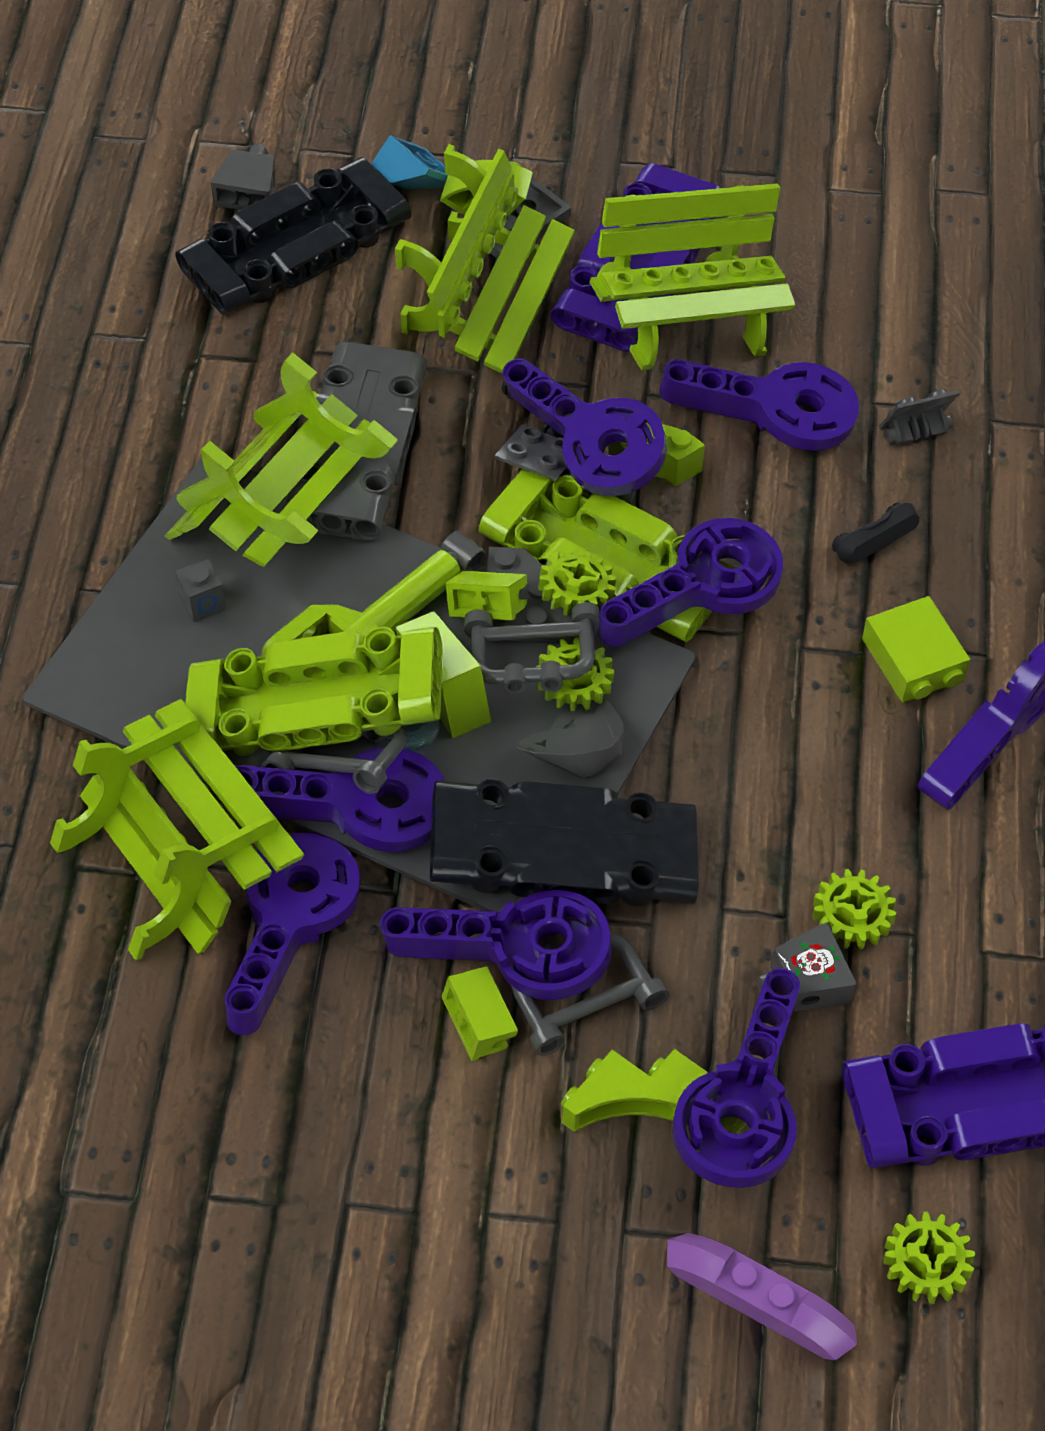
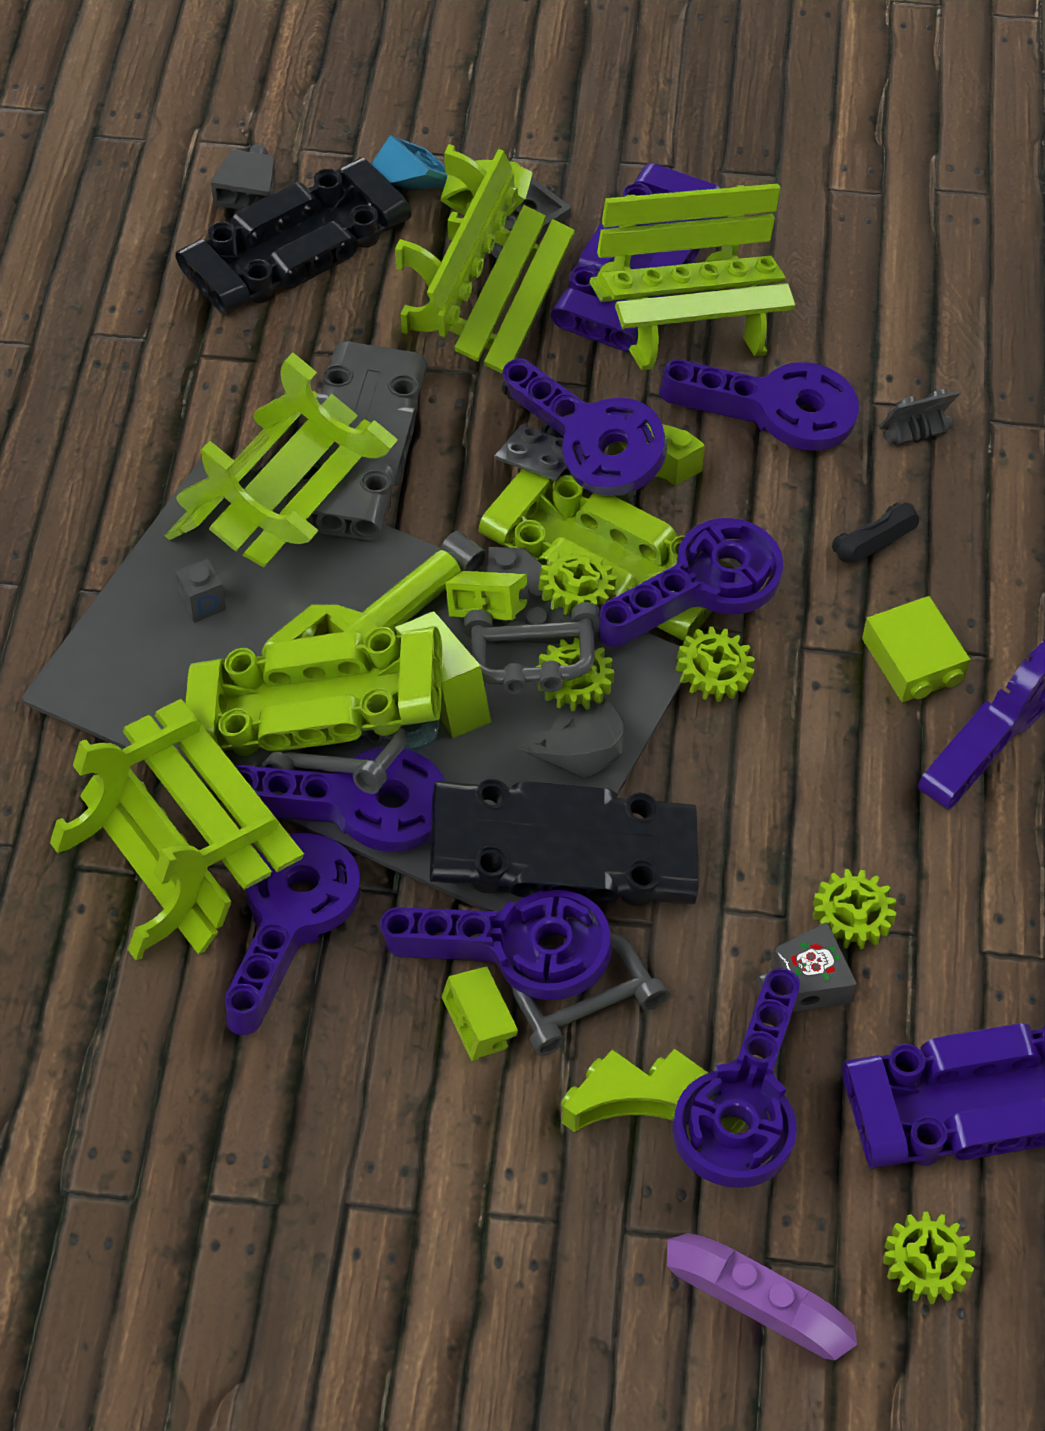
none -> lime gear [676,627,755,702]

